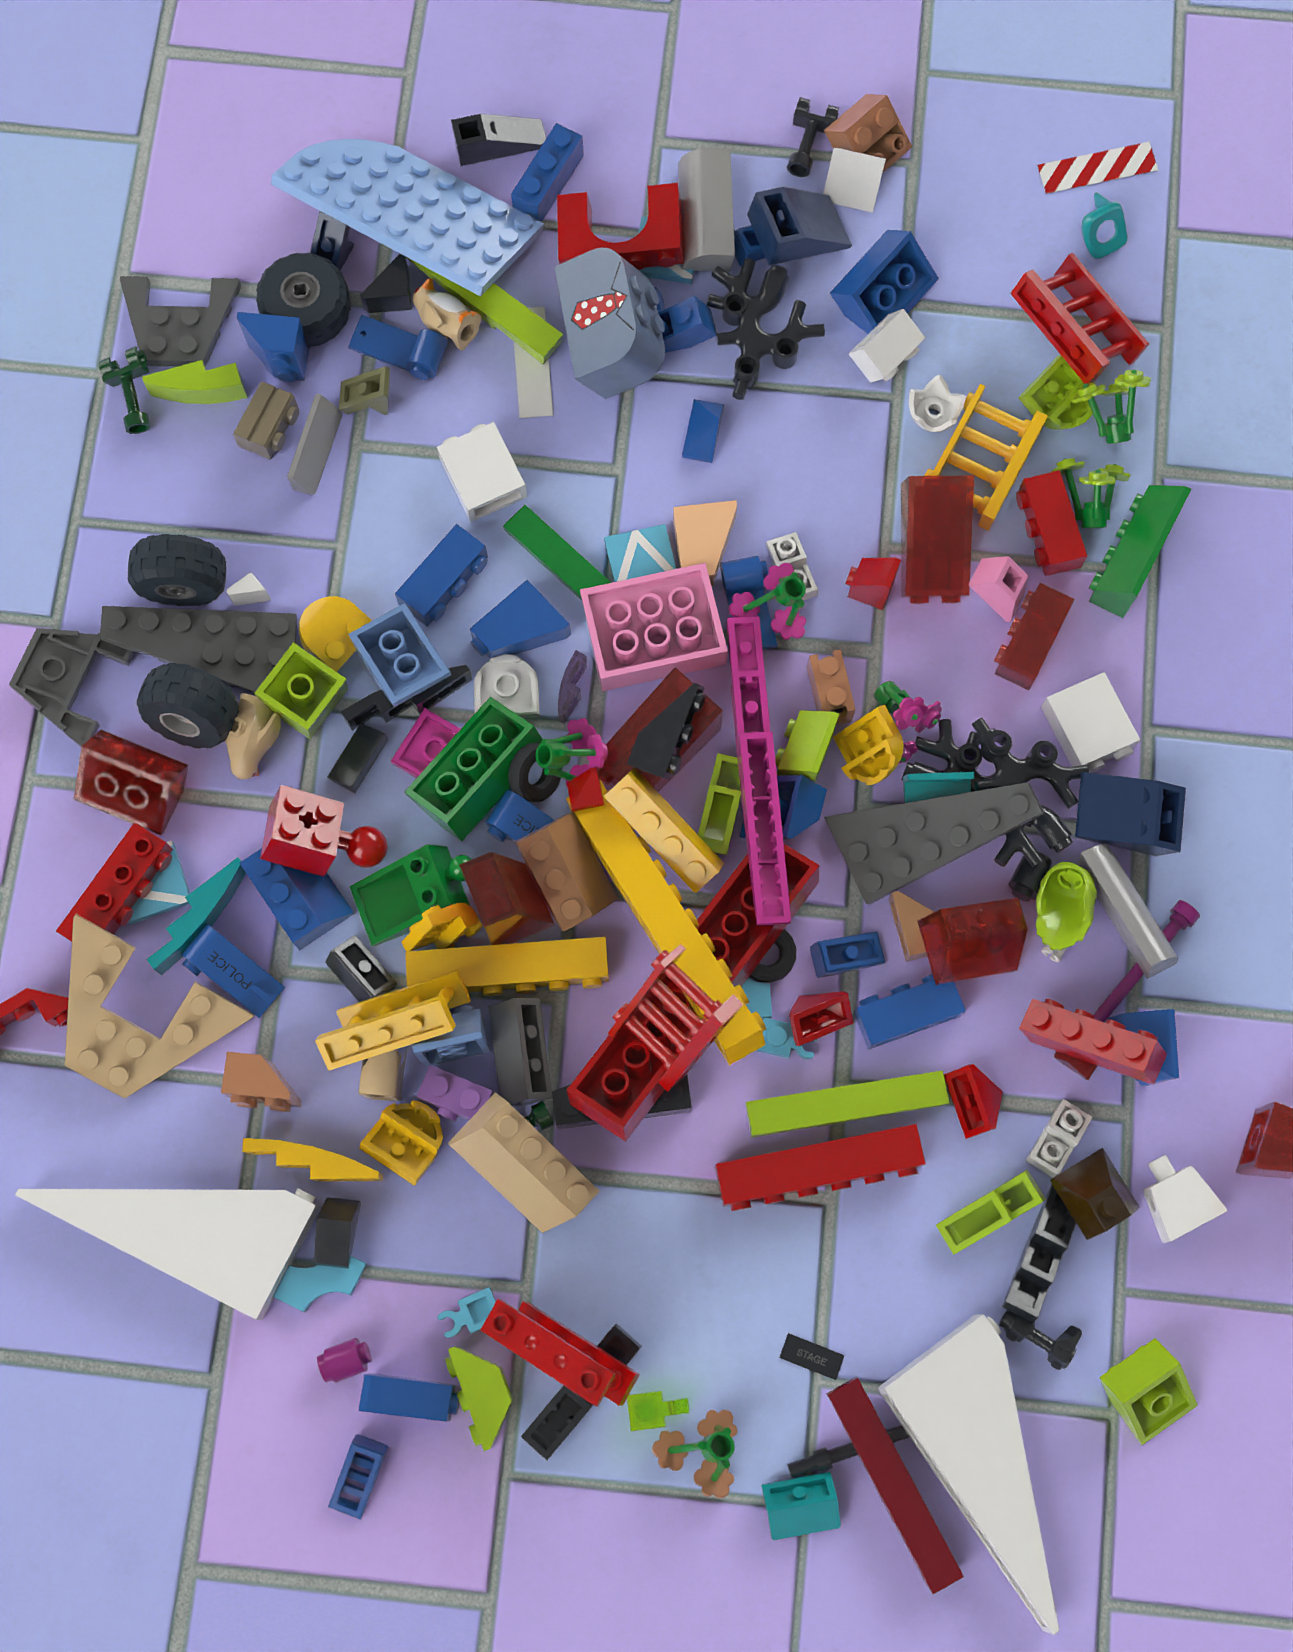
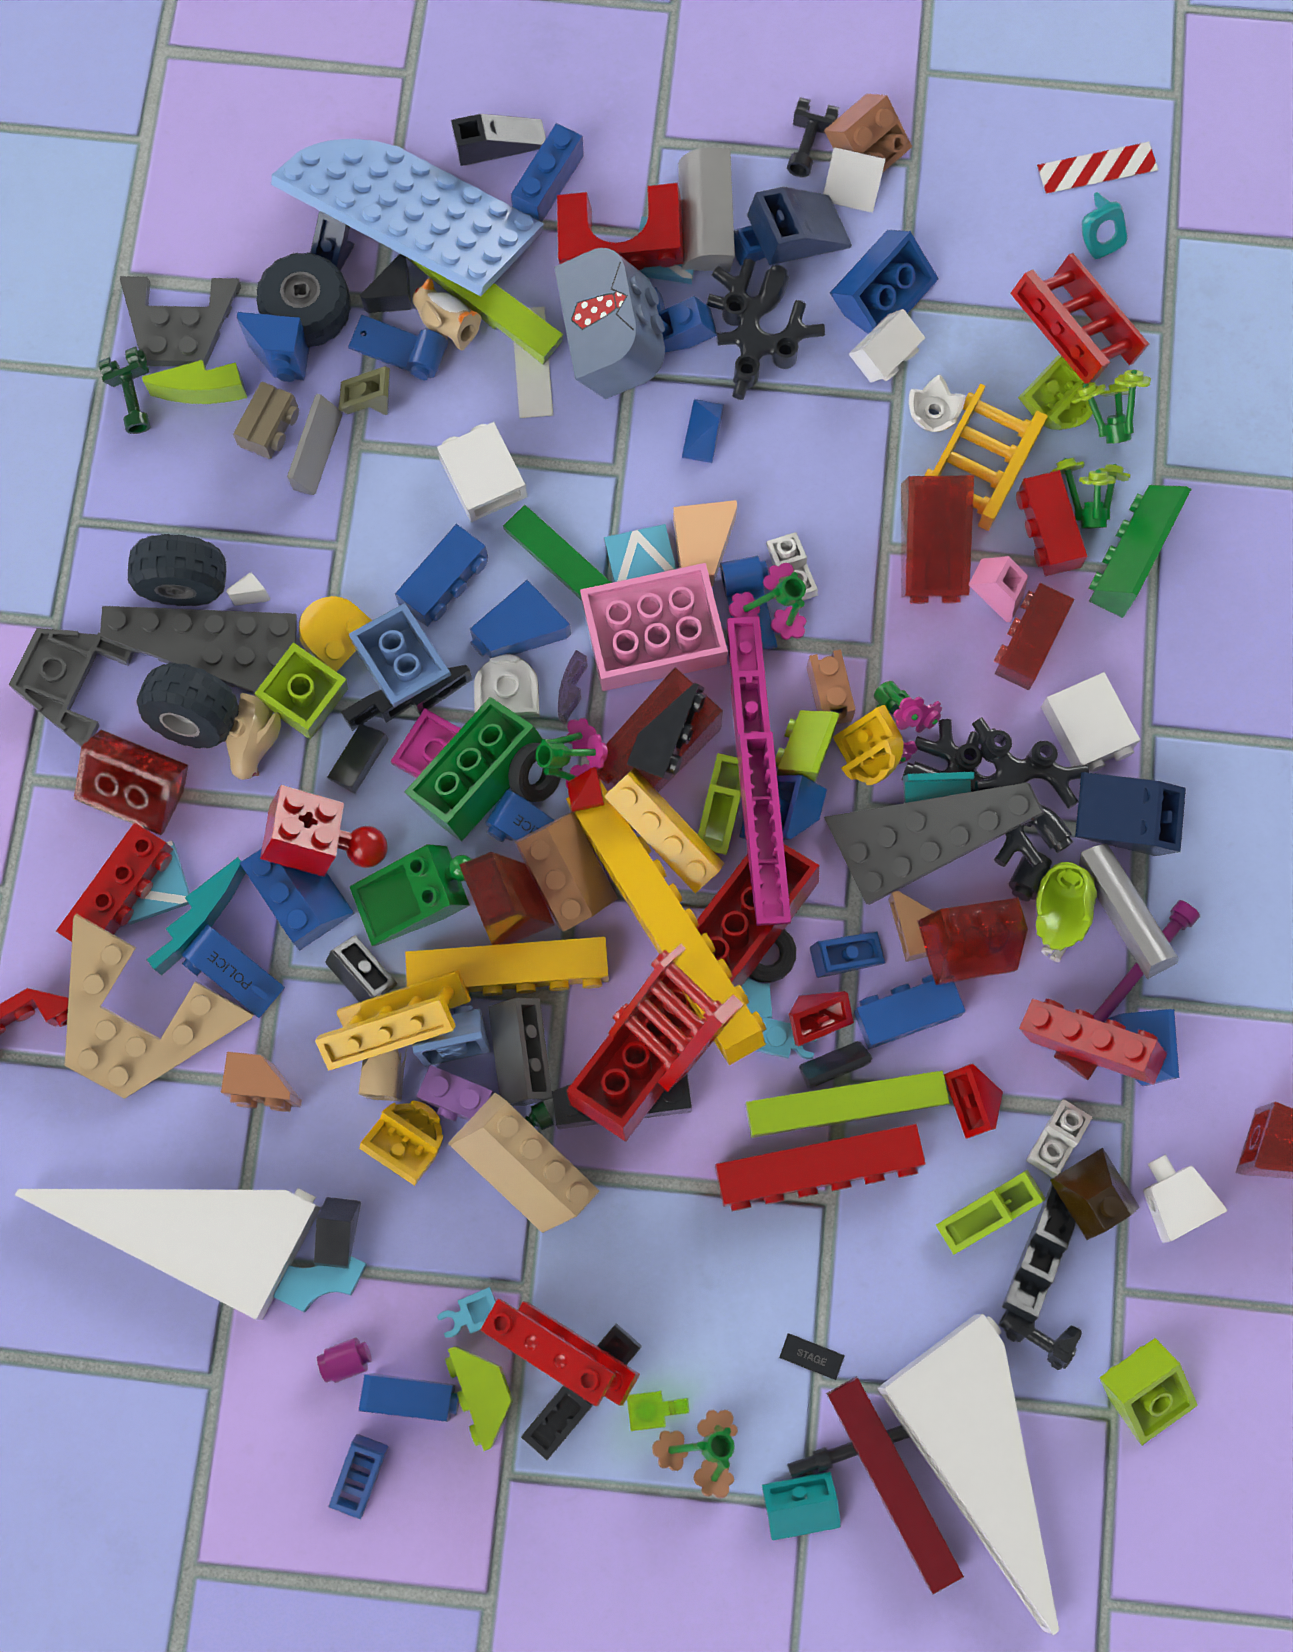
yellow slope [242,1138,383,1182] -> none
yellow slope [401,903,483,951] -> none
red slope [845,557,901,610] -> none
none -> black slope [799,1041,872,1089]

